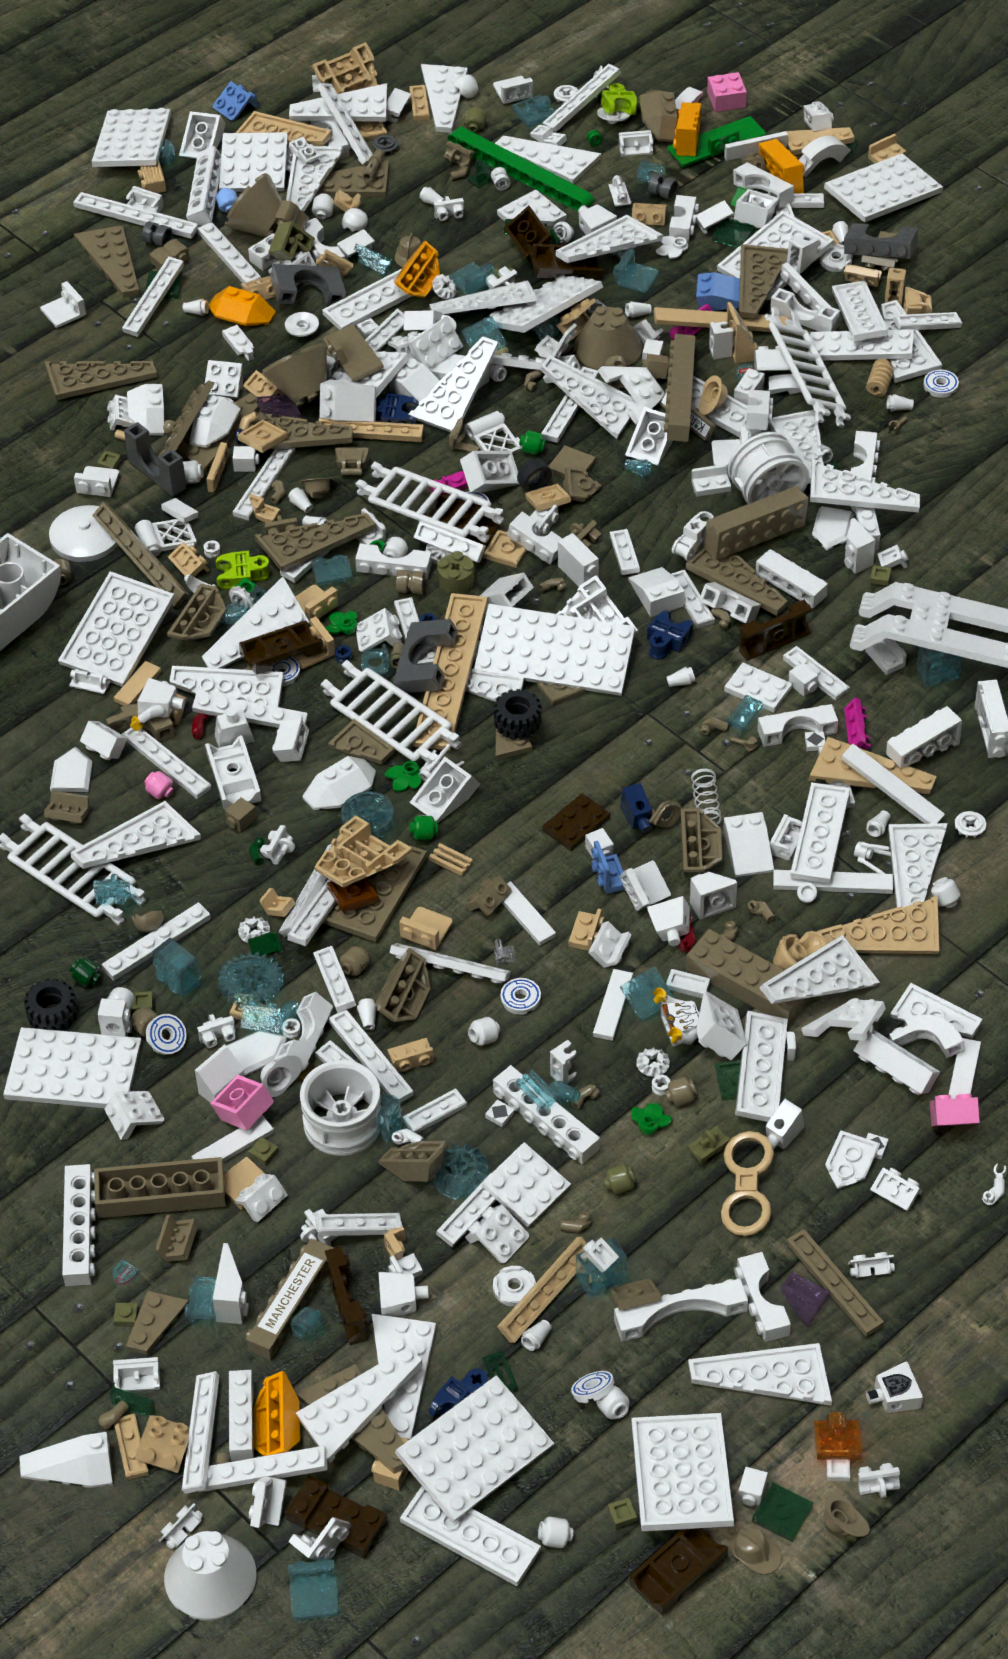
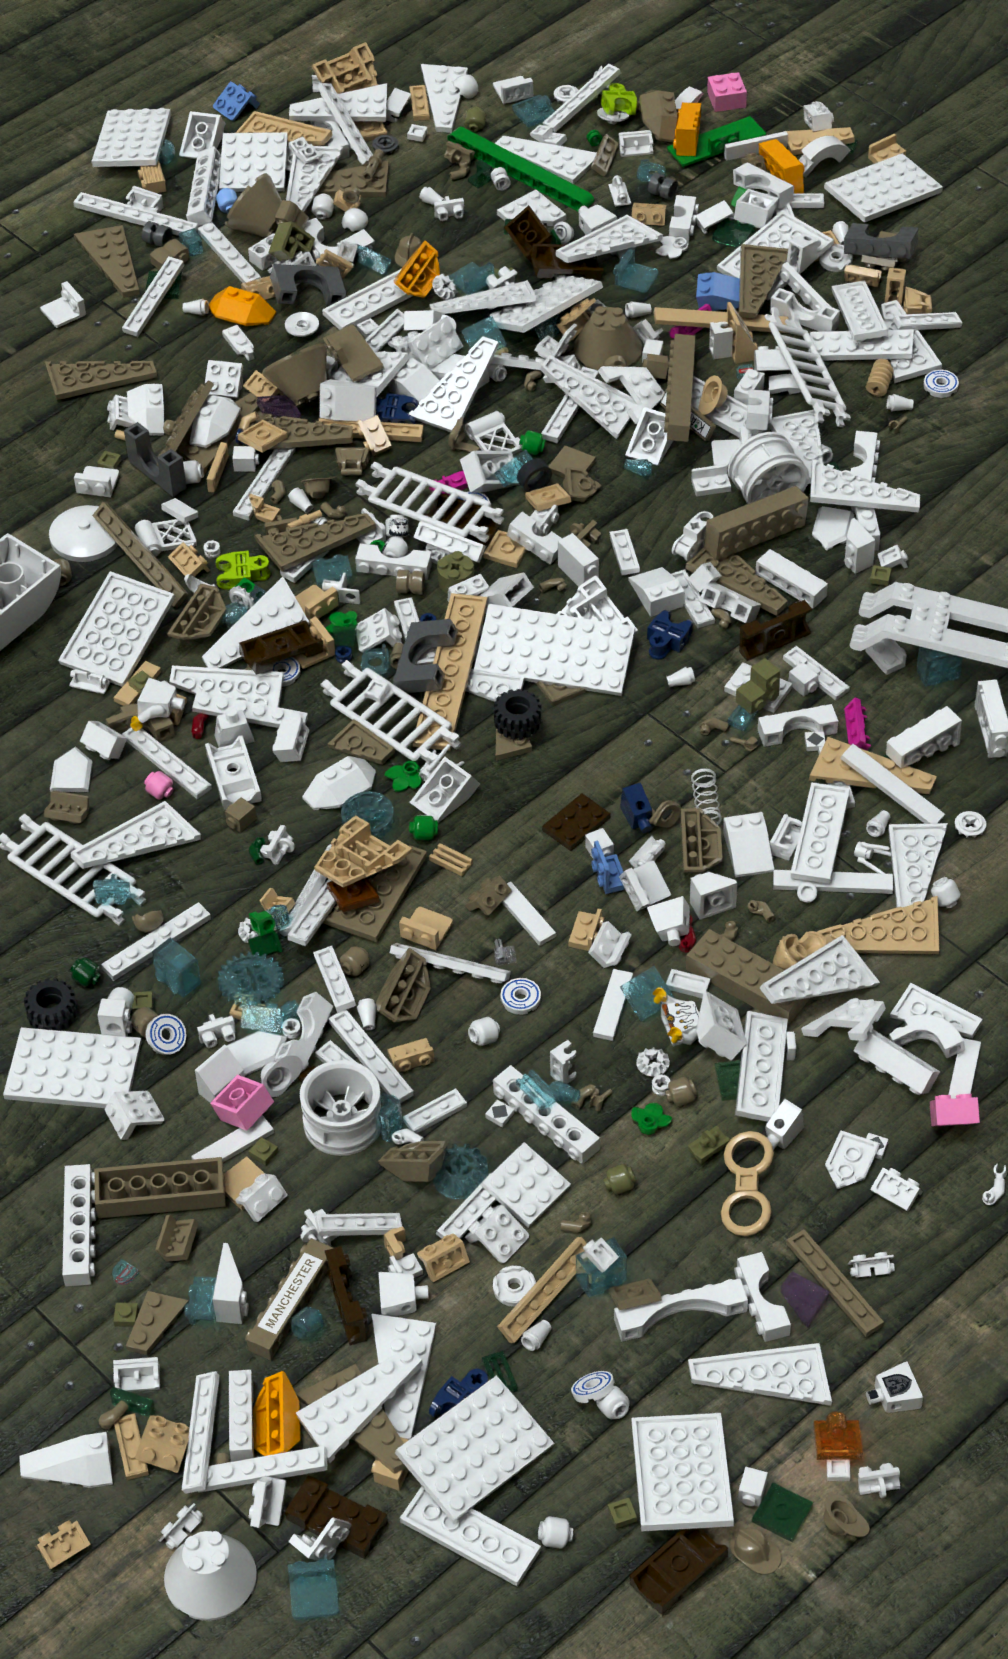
none -> tan bracket [35,1520,91,1569]
none -> olive plate [128,670,153,694]
none -> clear light blue brick [179,228,203,257]
none -> leg [249,904,290,936]
none -> tan bar [287,510,322,529]
none -> dark tan arm [320,502,346,518]
none -> white bracket [322,572,360,604]
none -> clear green panel [332,624,357,647]
none -> white tile [336,240,358,262]
none -> dark tan tile [343,187,360,203]
none -> tan bracket [356,415,392,456]
none -> white tile [364,679,390,702]
none -> white head [385,515,409,539]
none -> white plate [407,124,428,142]
none -> tan bracket [417,1233,470,1282]
none -> white bracket [448,574,489,602]
none -> clear light blue plate [494,449,532,487]
none -> dark tan hand [589,1089,612,1111]
none -> dark tan tile [591,134,619,177]
none -> white hinge [629,836,666,869]
none -> white brick [688,562,722,592]
none -> olive brick [736,658,780,714]

